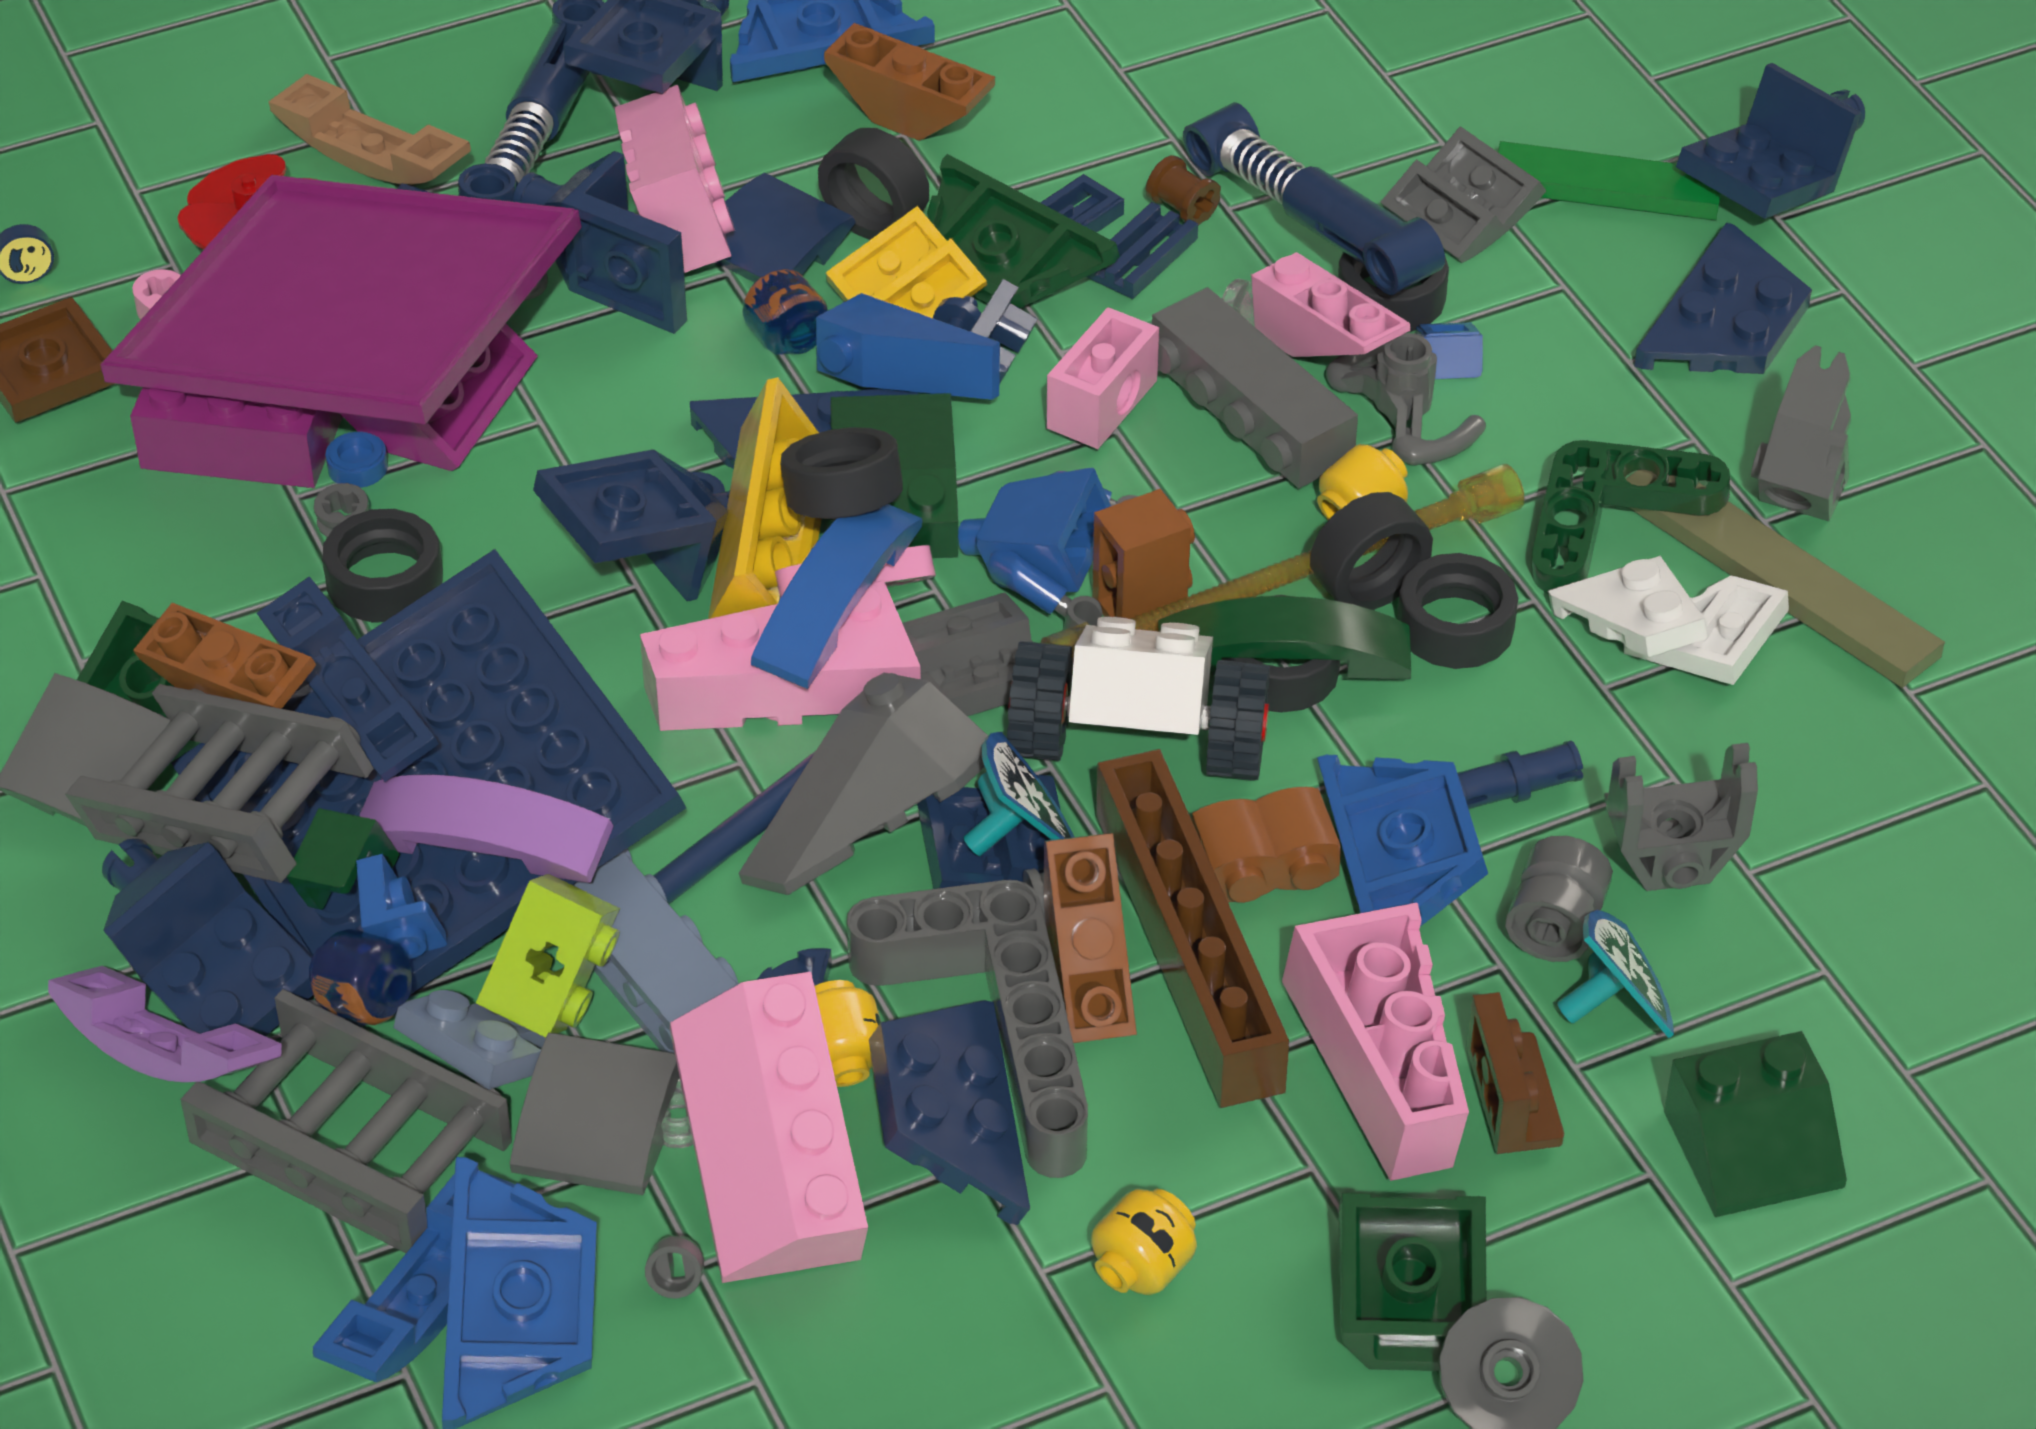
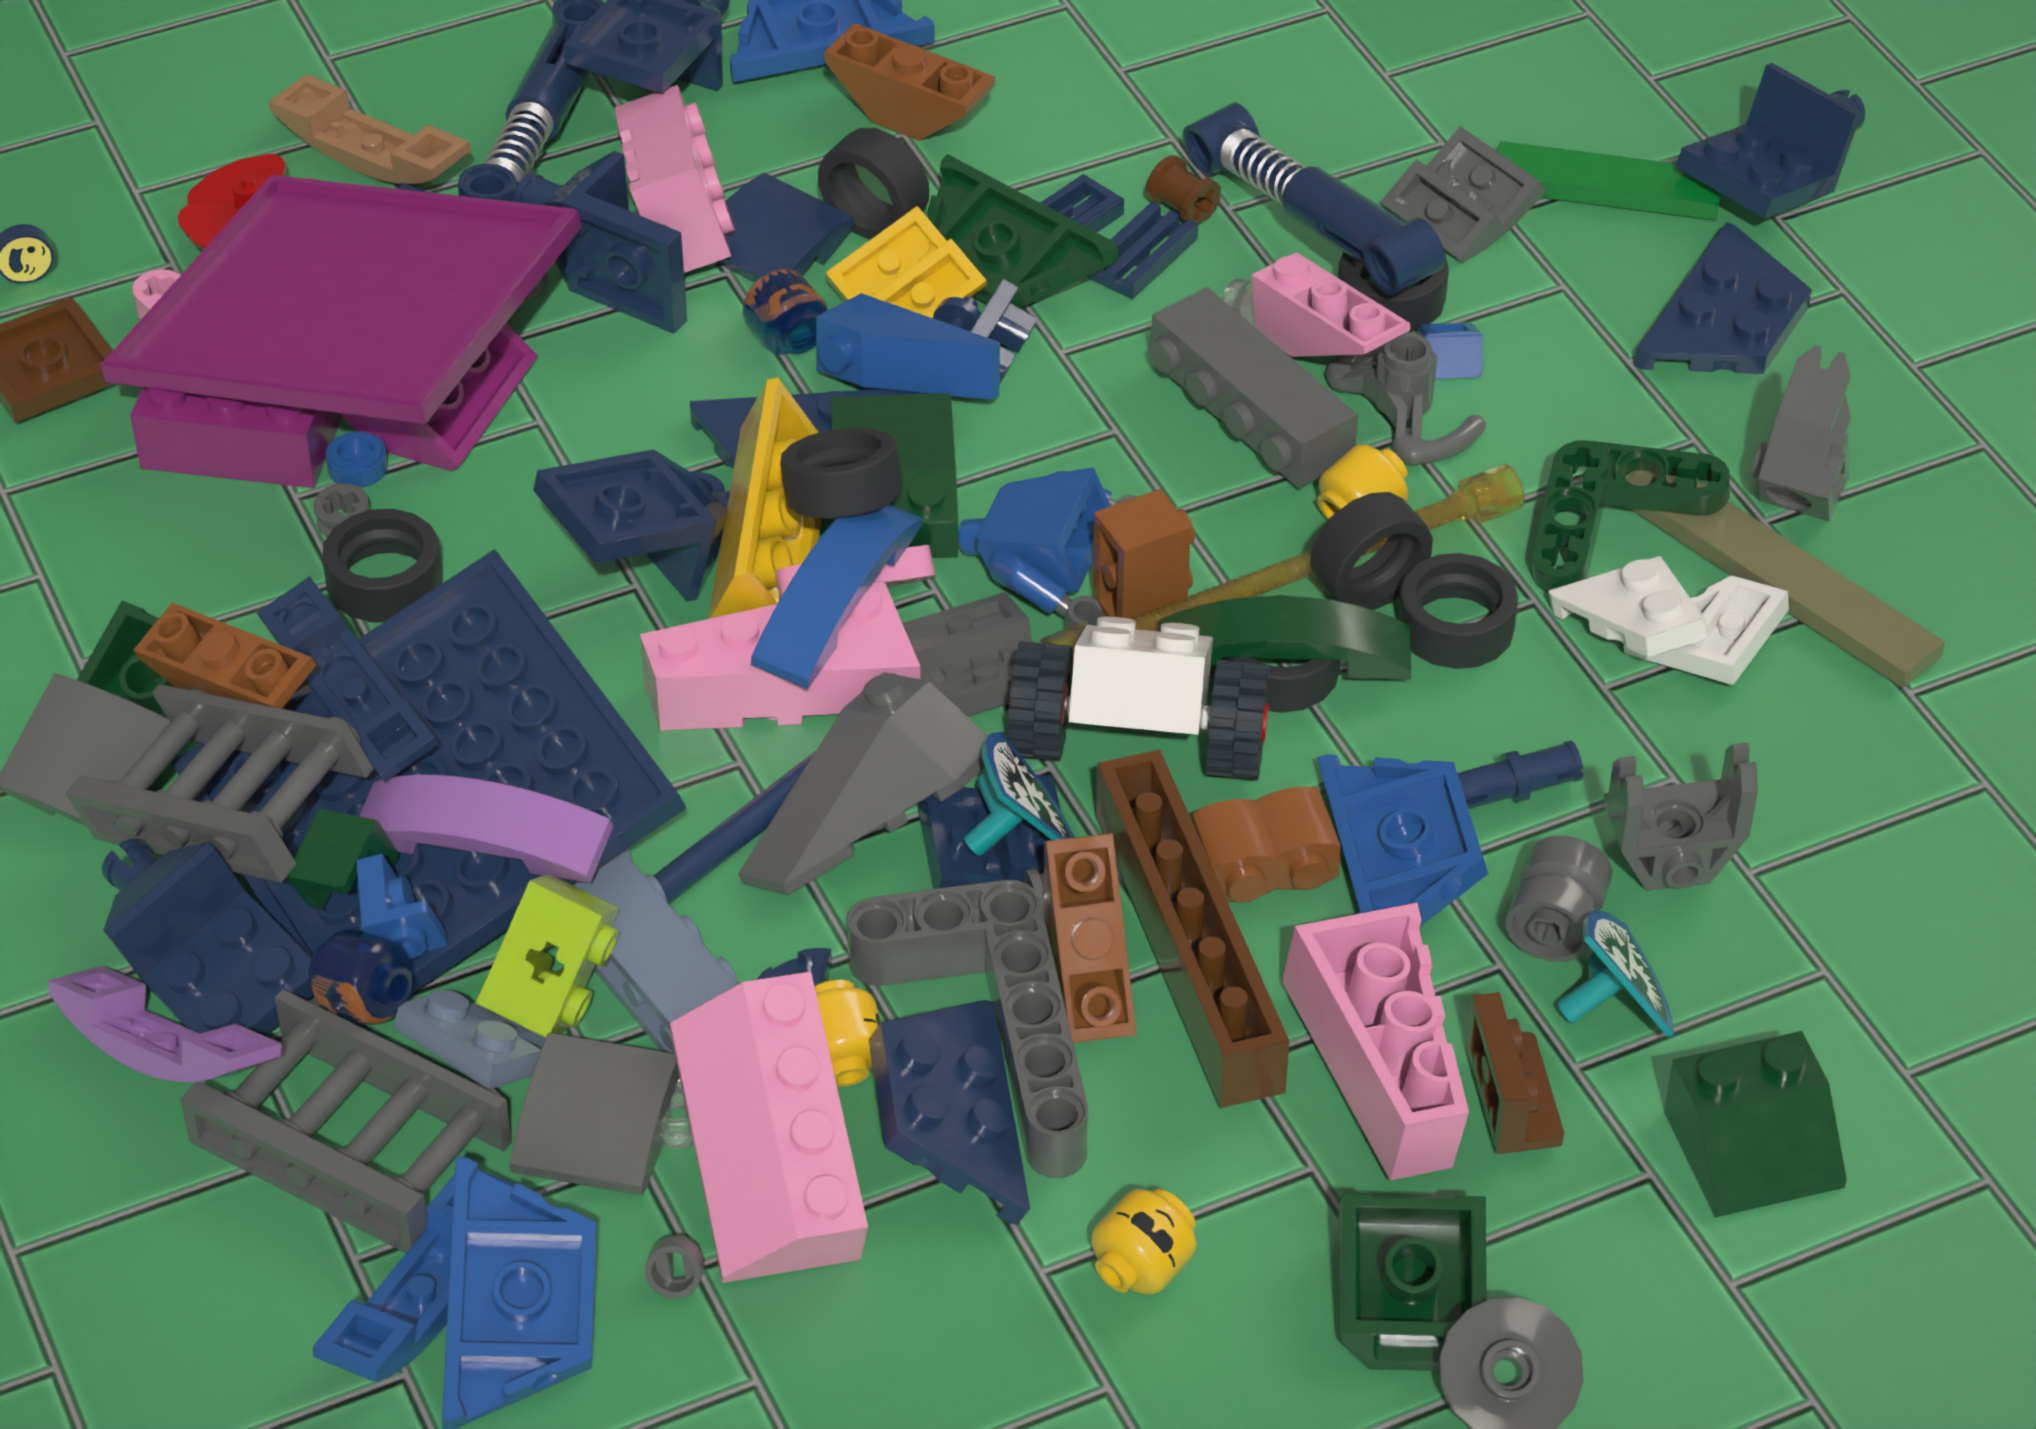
bright pink brick [1047,307,1159,449] -> none

